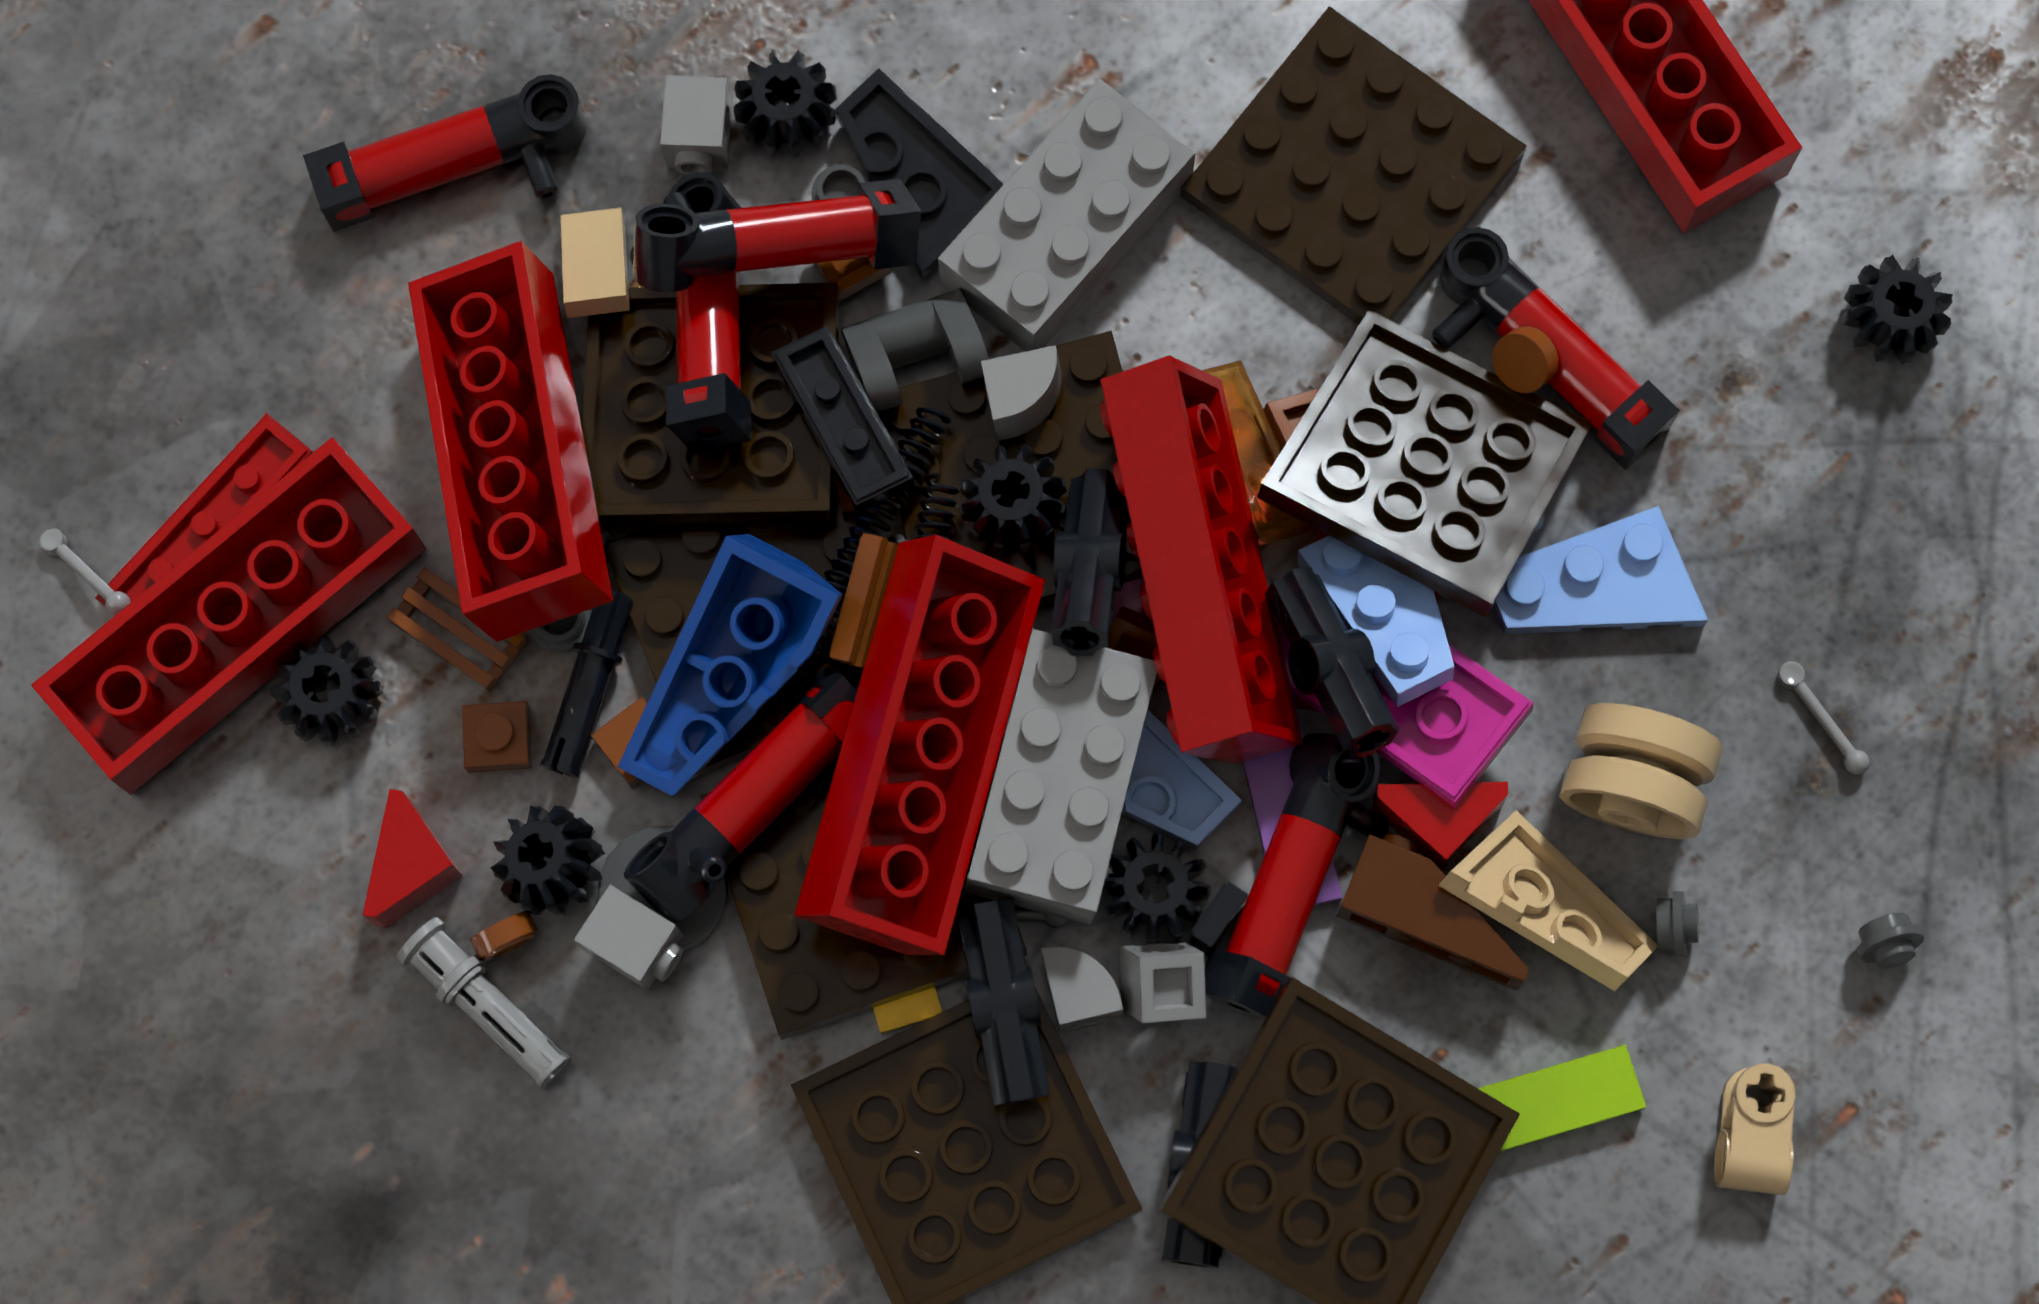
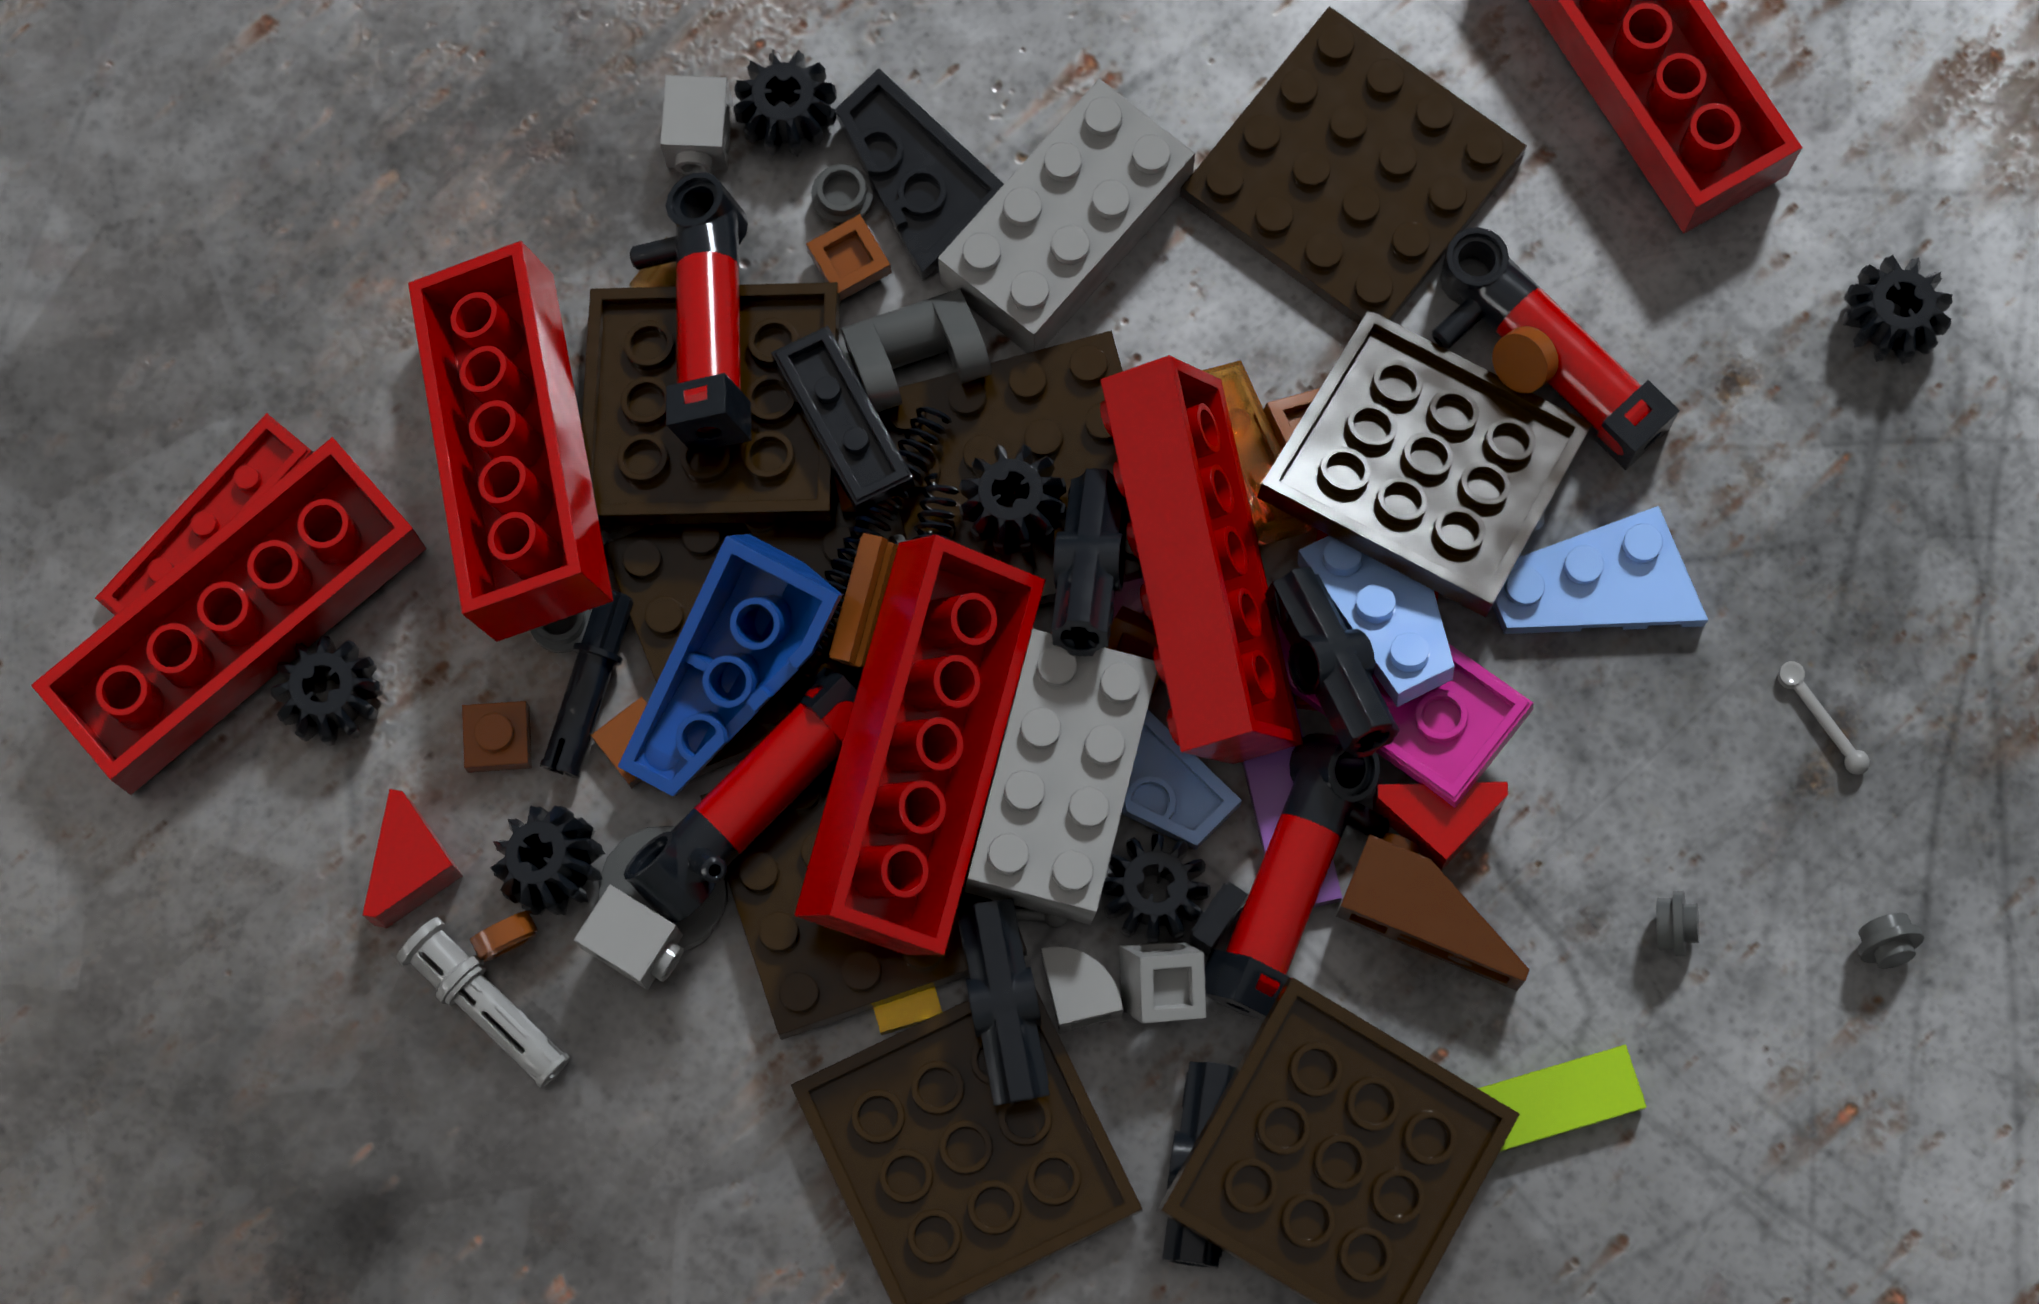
light grey hinge [39,528,131,616] -> none
piece [303,74,587,232] -> none
dark orange tile [386,567,528,692] -> none
tan tile [560,207,629,318] -> none
piece [633,179,921,292] -> none
light grey brick [981,345,1061,441] -> none
tan wing [1438,810,1658,991] -> none
tan wheel [1559,703,1723,839] -> none
tan piece [1714,1063,1796,1195] -> none

